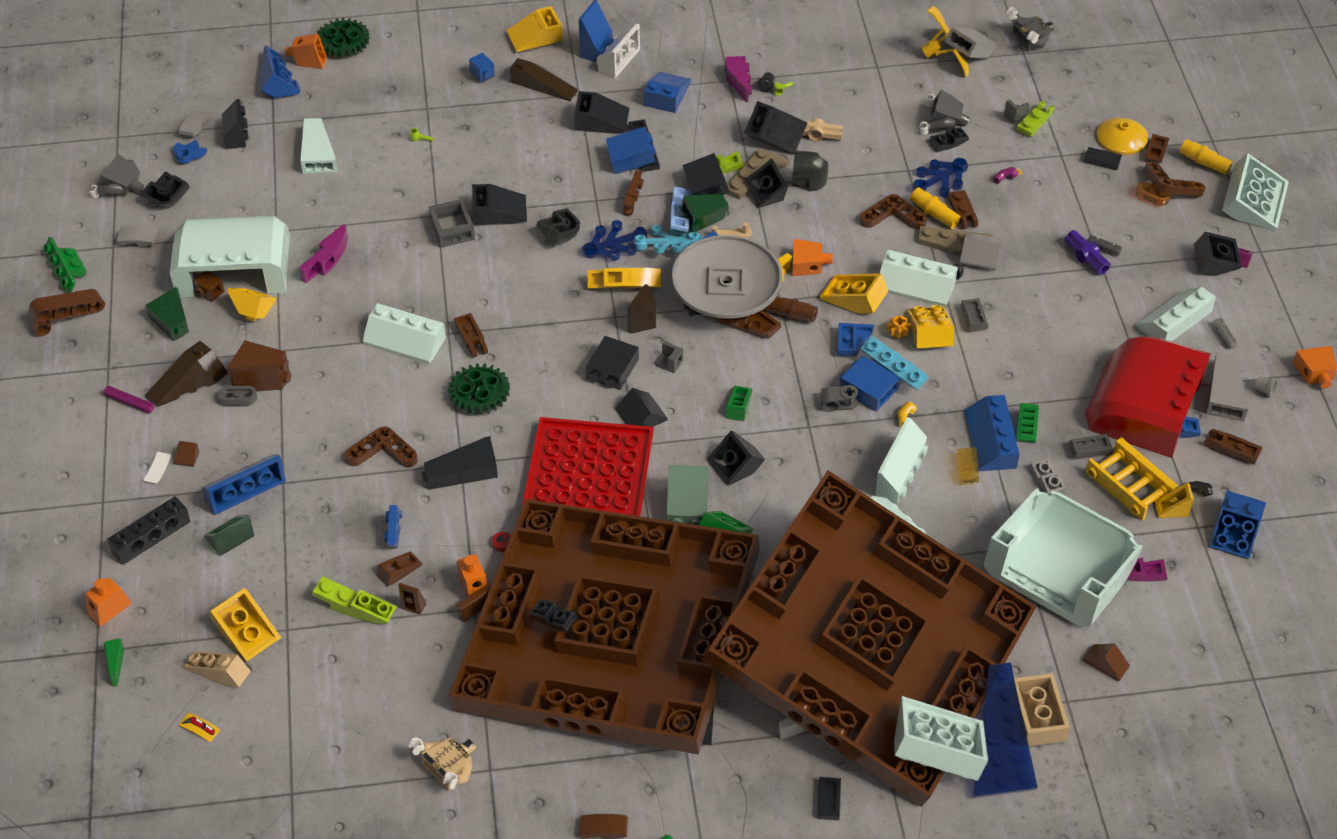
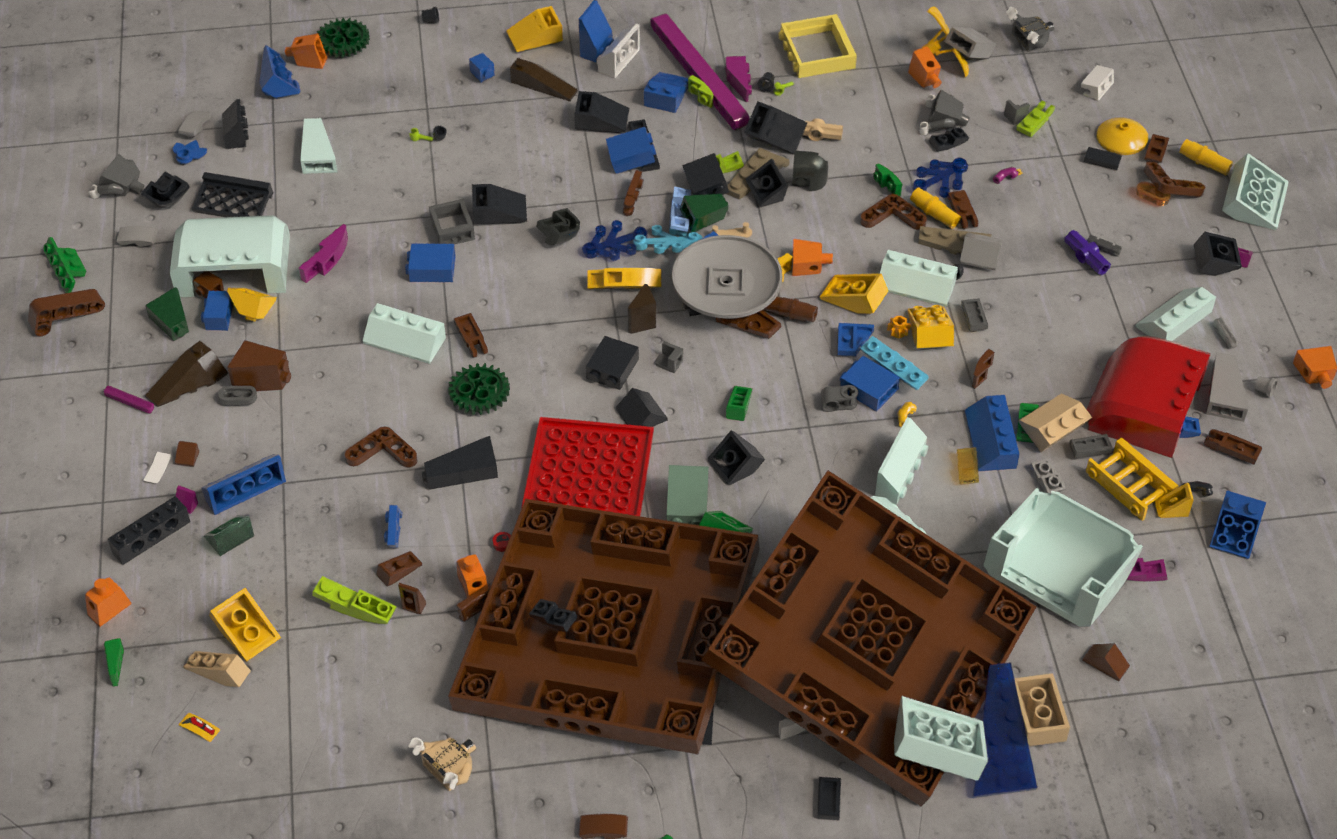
none -> magenta slope [176,485,198,514]
none -> black fence [192,172,274,217]
none -> blue brick [201,291,234,331]
none -> blue brick [405,244,456,282]
none -> black piece [422,6,439,23]
none -> black hinge [433,126,447,141]
none -> magenta beam [650,13,750,130]
none -> lime slope [688,75,713,108]
none -> light yellow window [778,14,857,78]
none -> green slope [873,163,902,196]
none -> orange torso [908,46,942,88]
none -> reddish brown slope [972,349,995,389]
none -> tan slope [1018,393,1092,452]
none -> white hinge [1081,65,1114,101]

